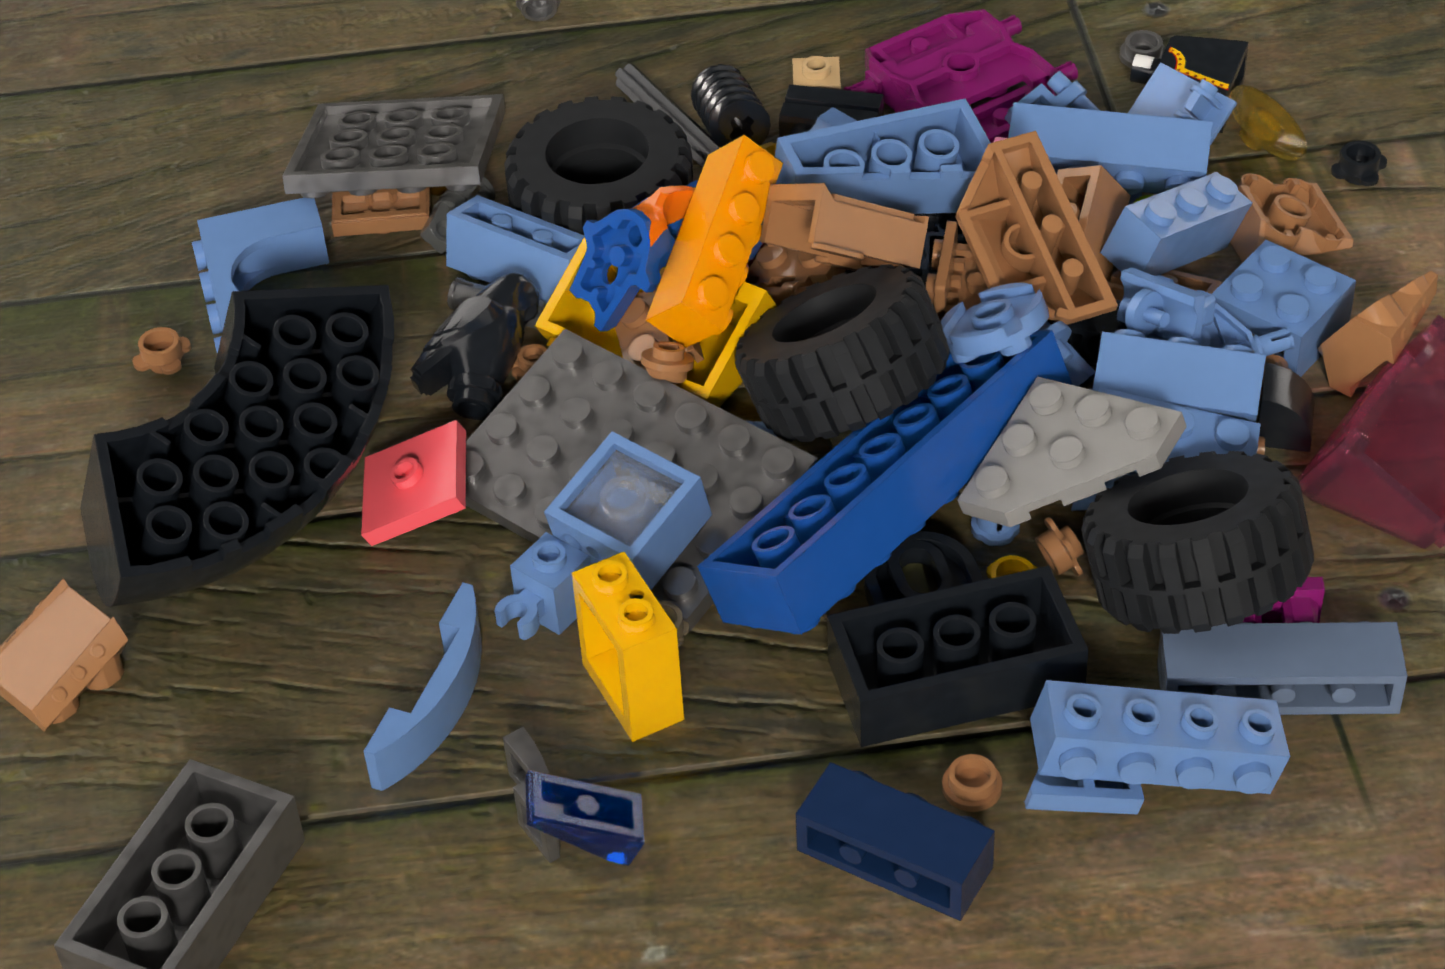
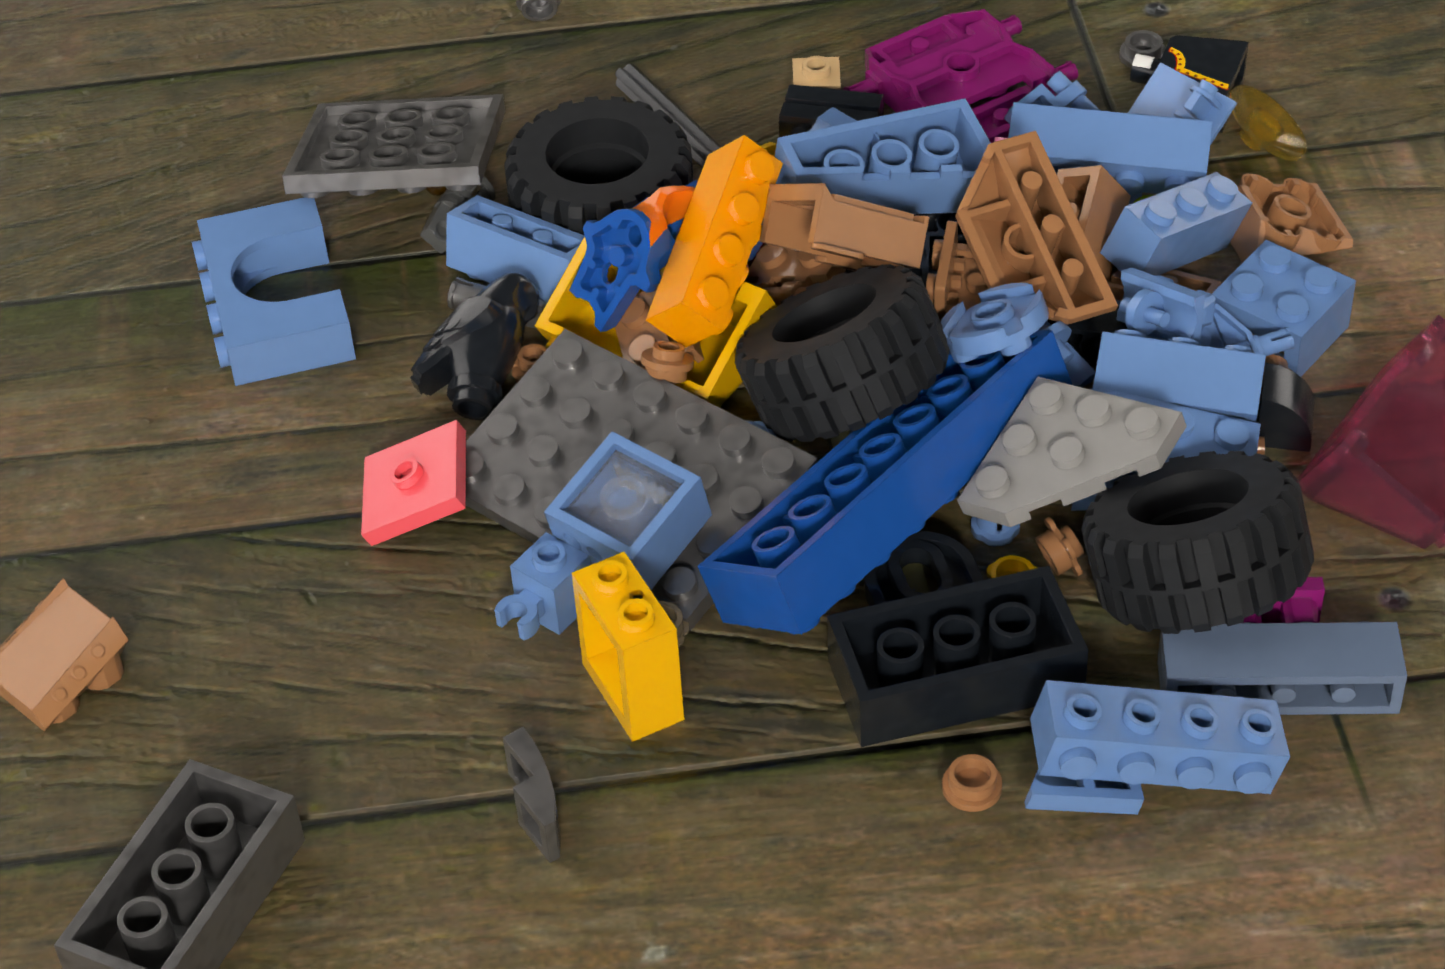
black brick [80,285,394,607] -> none
medium nougat plate [132,327,191,375] -> none
medium nougat plate [331,187,431,237] -> none
medium blue slope [364,582,482,791] -> none
clear blue slope [525,770,645,866] -> none
black piece [691,64,771,148] -> none
dark blue brick [796,762,995,921] -> none
medium nougat slope [1317,271,1438,397] -> none
black plate [1331,141,1387,186] -> none

